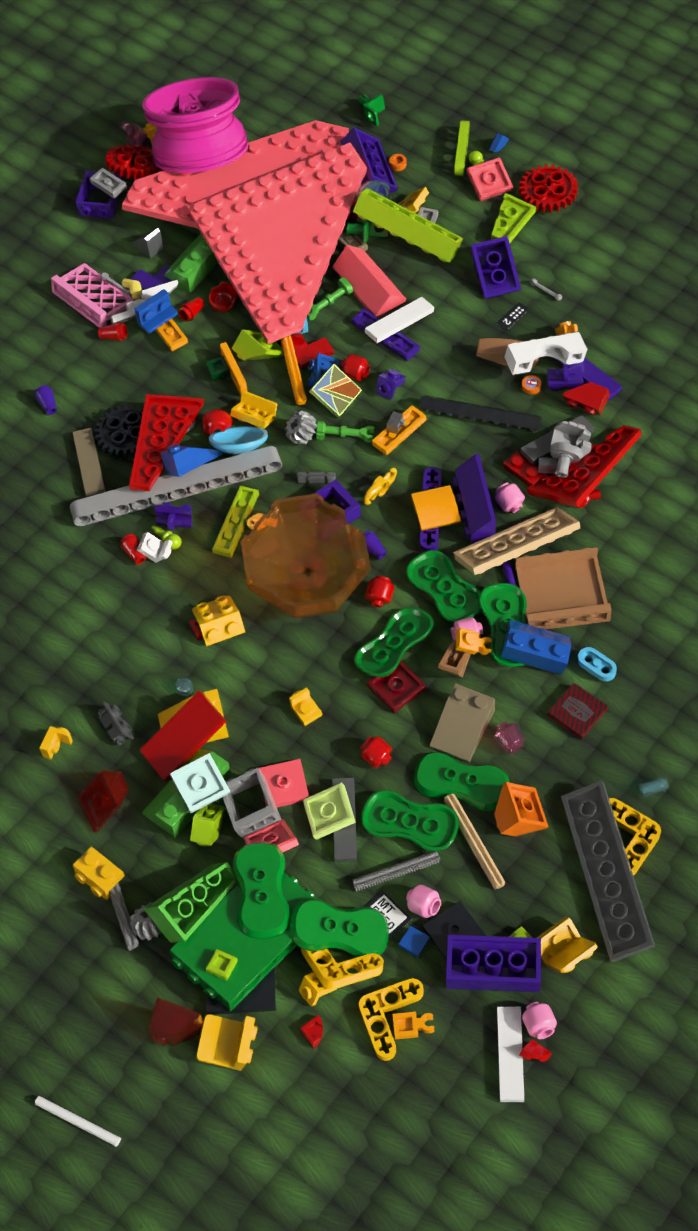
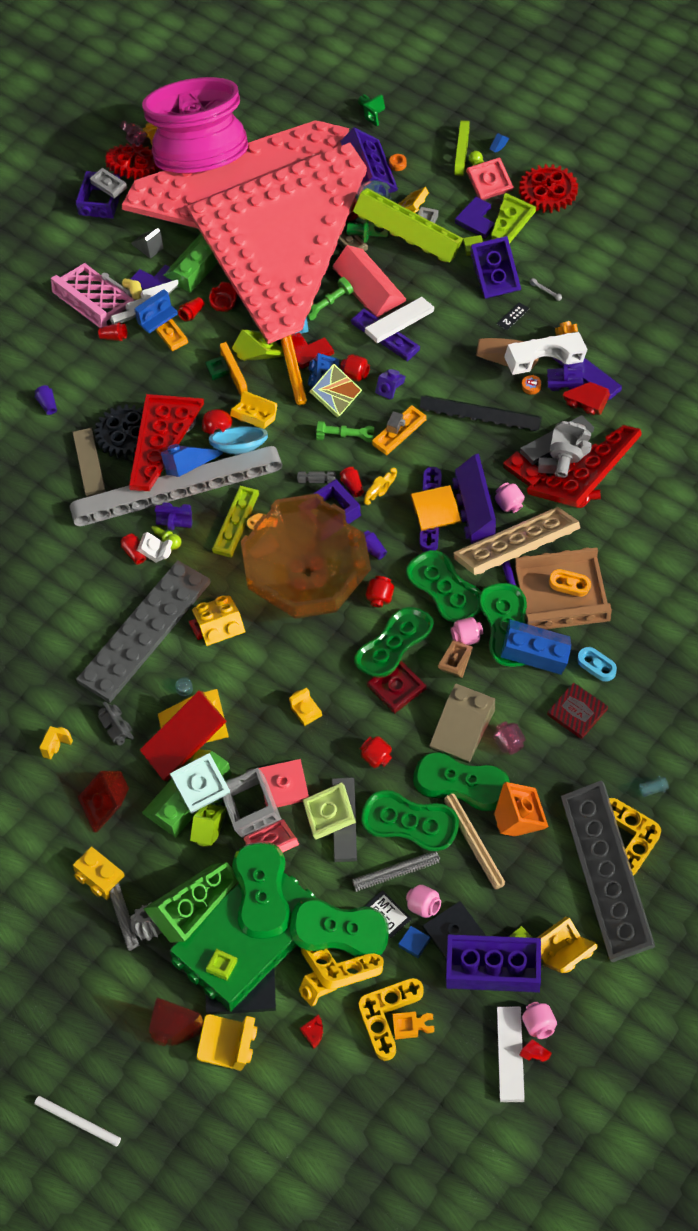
light grey gear [284,410,318,445] -> none
light orange plate [455,628,492,655] -> none
none -> dark grey plate [76,560,211,703]
none -> red cone [340,467,364,497]
none -> dark purple tile [455,197,495,239]
none -> lime tile [463,235,483,256]
none -> light orange plate [549,569,591,597]

